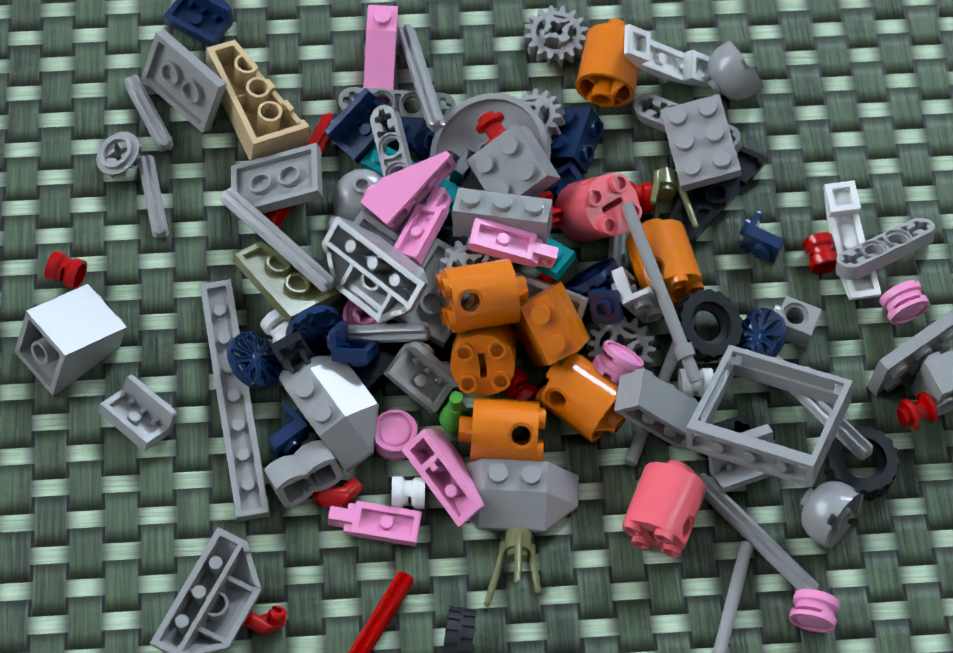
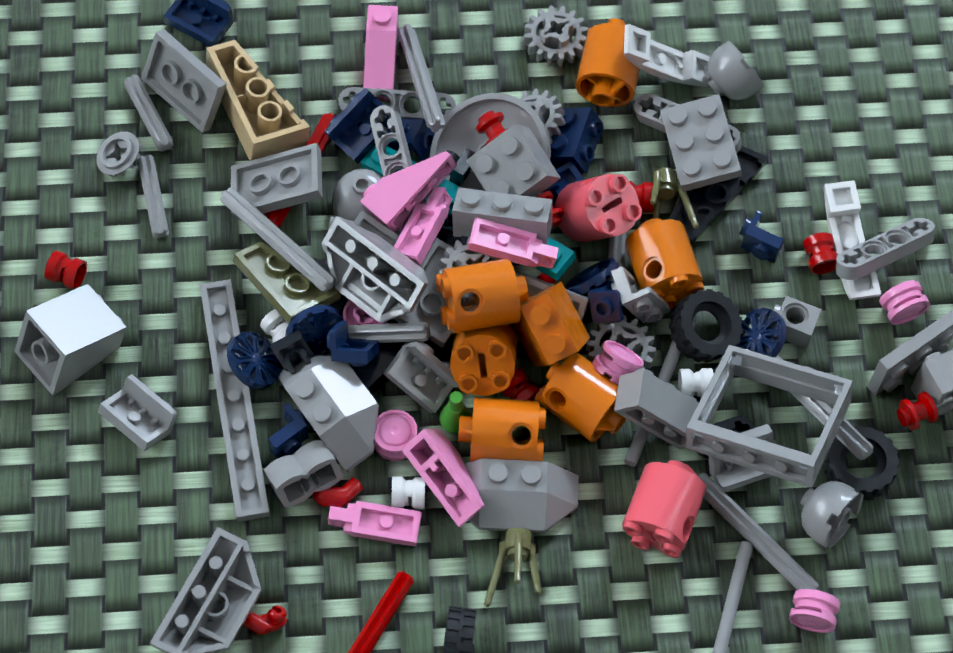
light grey bar [621,202,702,384] -> none

